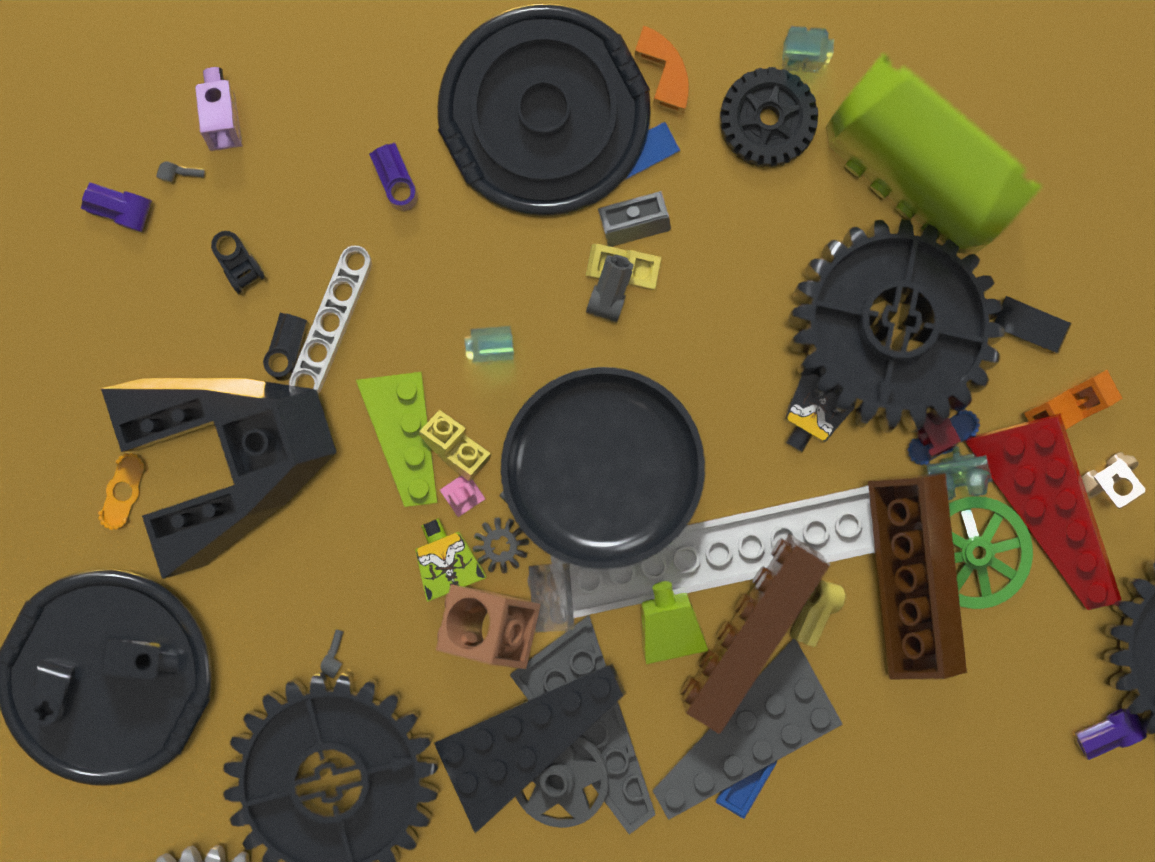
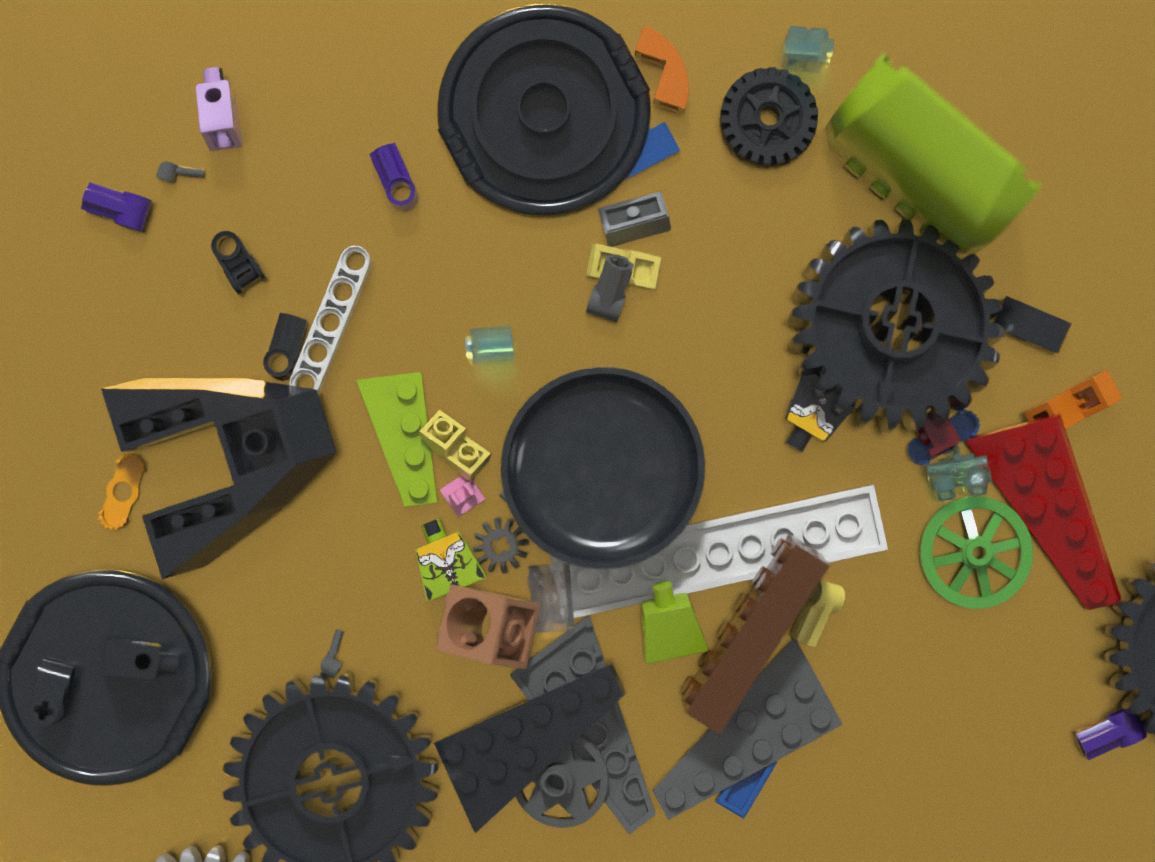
reddish brown brick [868,473,967,680] -> none
bracket [1082,452,1145,509] -> none

